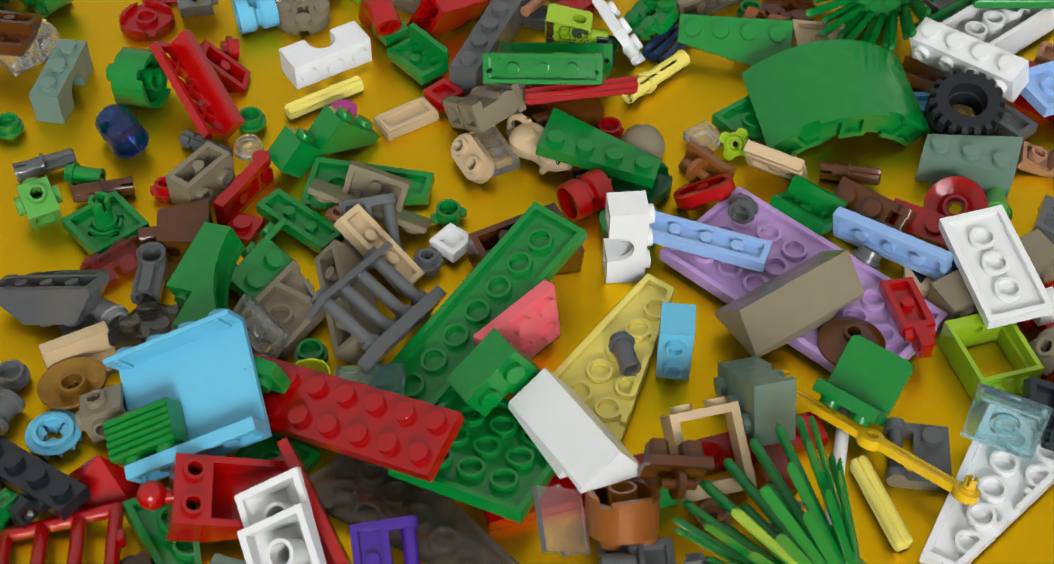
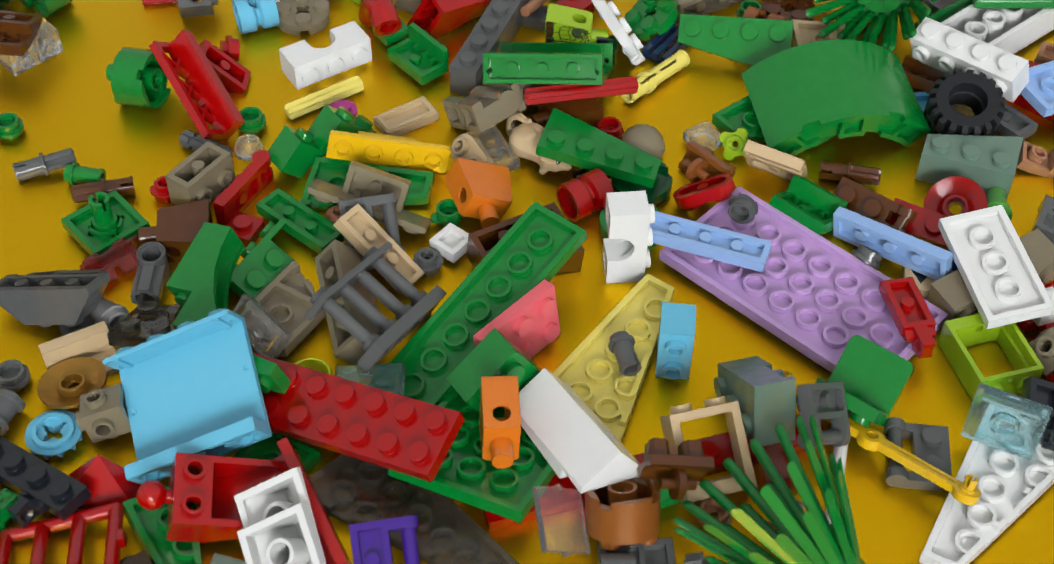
bright green brick [13,176,63,230] -> none
sand green arch [29,39,94,124] -> none
clear blue wheel [95,104,149,159] -> none
green brick [102,397,189,466] -> none
red tile [119,0,175,42] -> none
green plate [294,338,328,362] -> none
red plate [423,77,464,113] -> none
dark tan slope [715,249,864,357] -> none
reddish brown dish [817,316,886,366] -> none
light yellow axle [849,455,913,552] -> none
none -> yellow bracket [326,130,451,173]
none -> orange torso [444,157,512,228]
none -> orange torso [479,376,521,469]
none -> dark grey plate [796,381,851,451]

